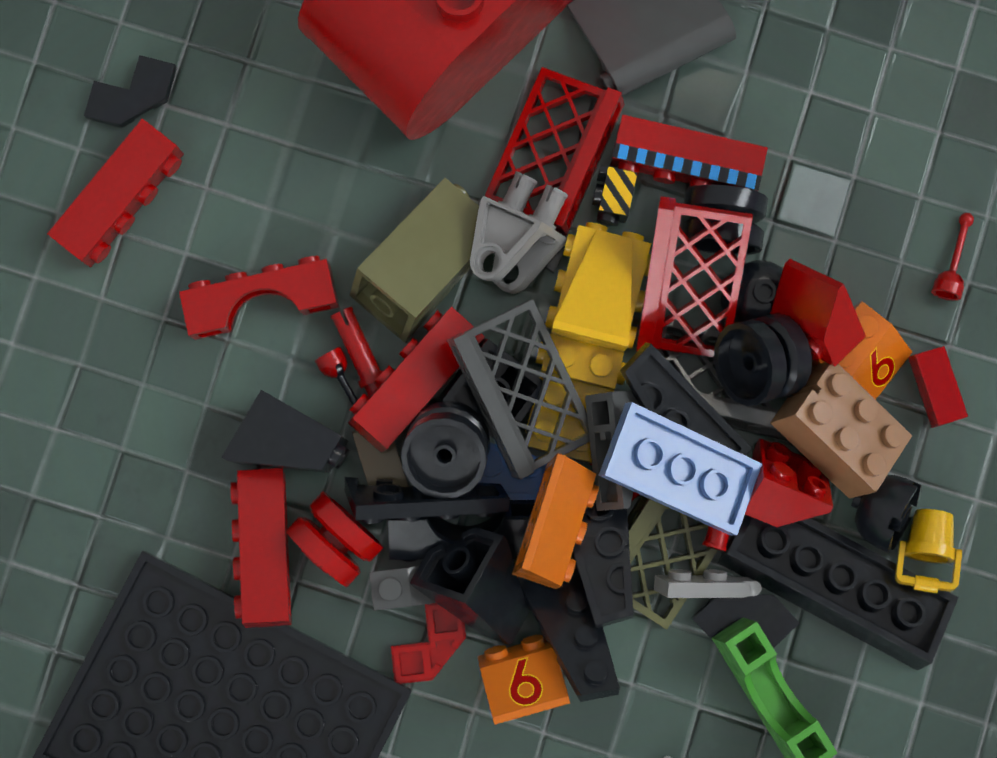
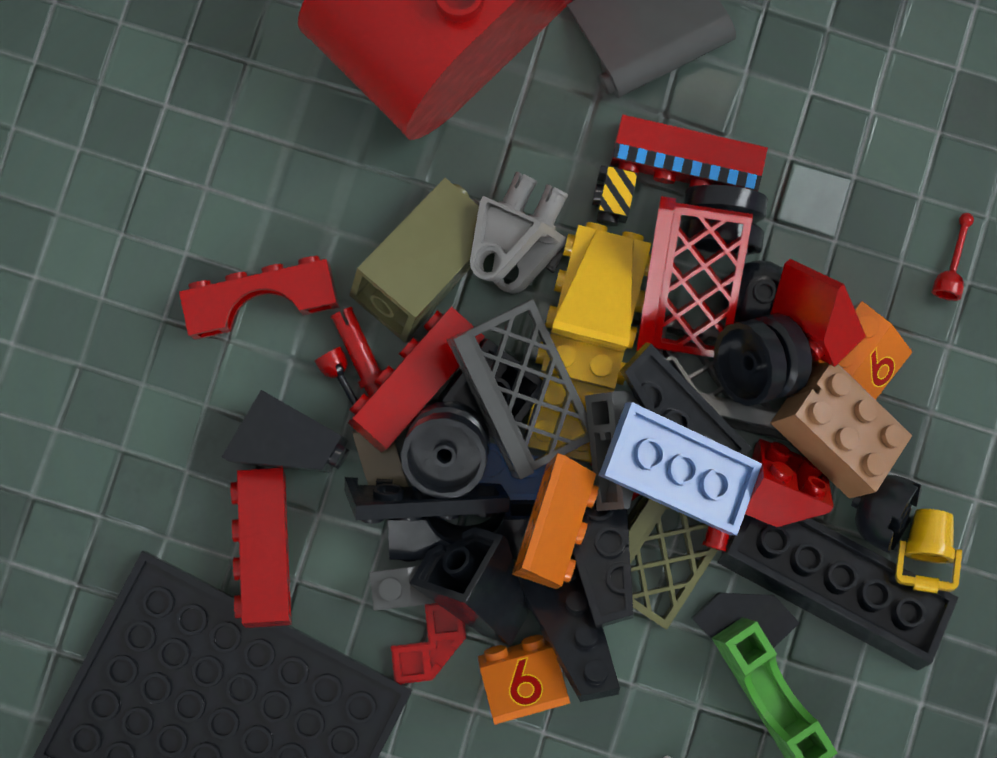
red brick [47,118,184,268] -> none
black tile [84,55,177,128] -> none
red wheel [286,491,384,588] -> none
red fence [485,67,625,236] -> none
light grey hinge [654,569,762,598] -> none
red slope [908,346,968,428] -> none

